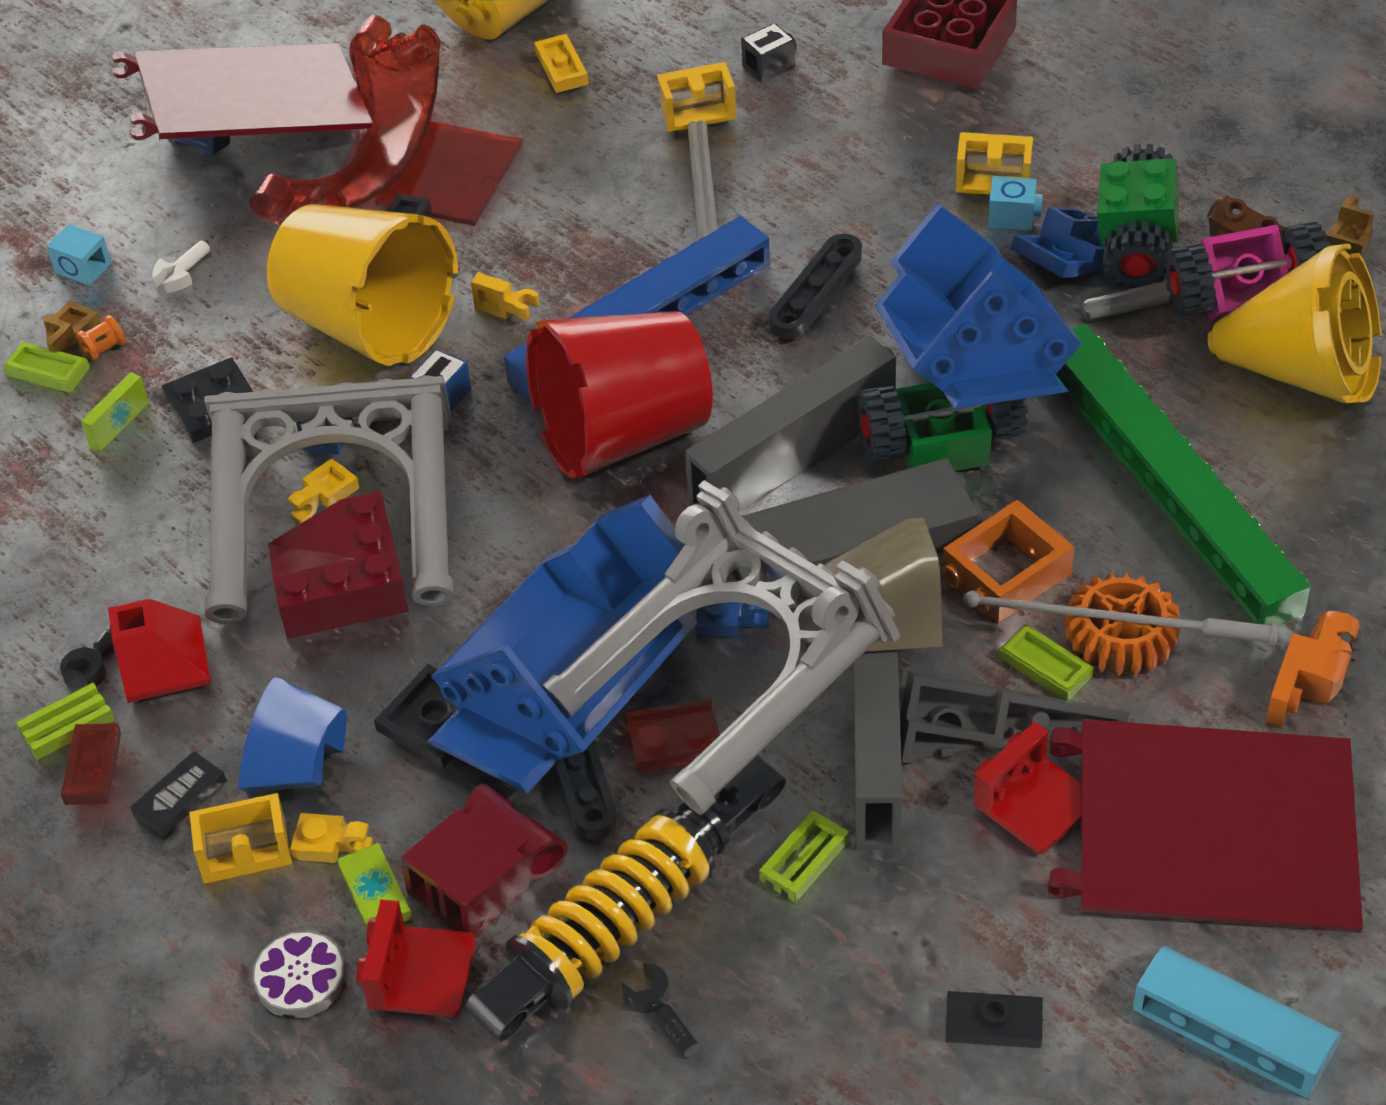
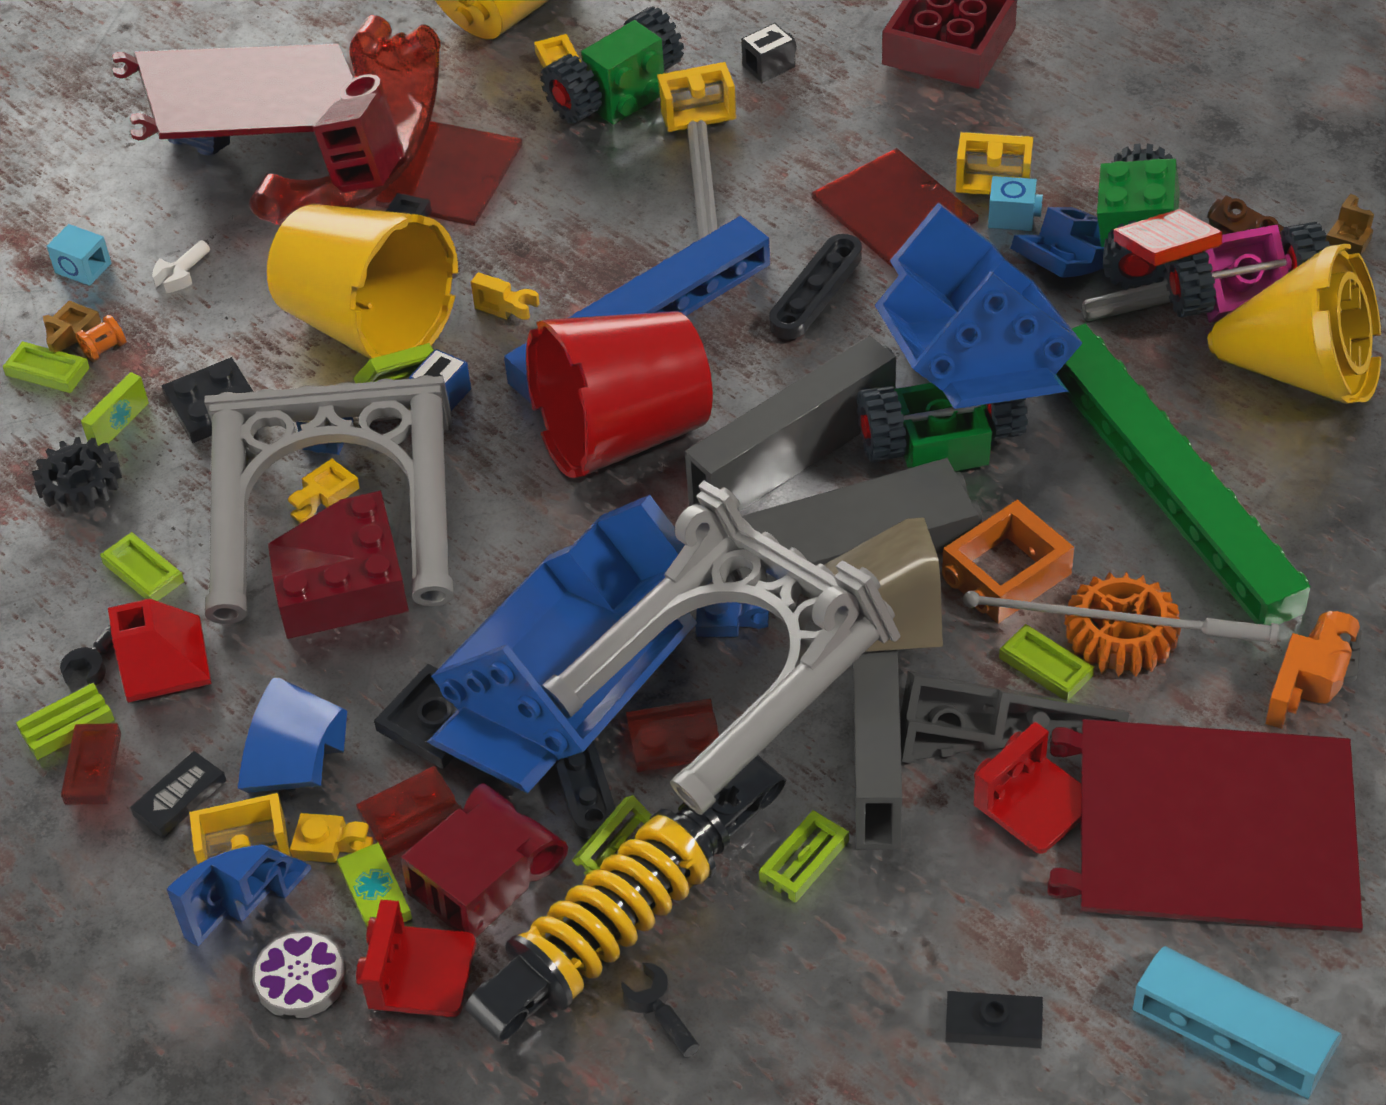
none -> black gear [32,437,122,513]
none -> lime tile [100,532,185,601]
none -> blue slope [166,844,311,947]
none -> dark red piece [313,74,406,194]
none -> lime tile [353,343,434,383]
none -> clear red plate [356,766,463,859]
none -> brick [540,6,684,125]
none -> lime tile [572,795,652,875]
none -> clear red piece [812,148,979,268]
none -> red tile [1113,209,1223,266]

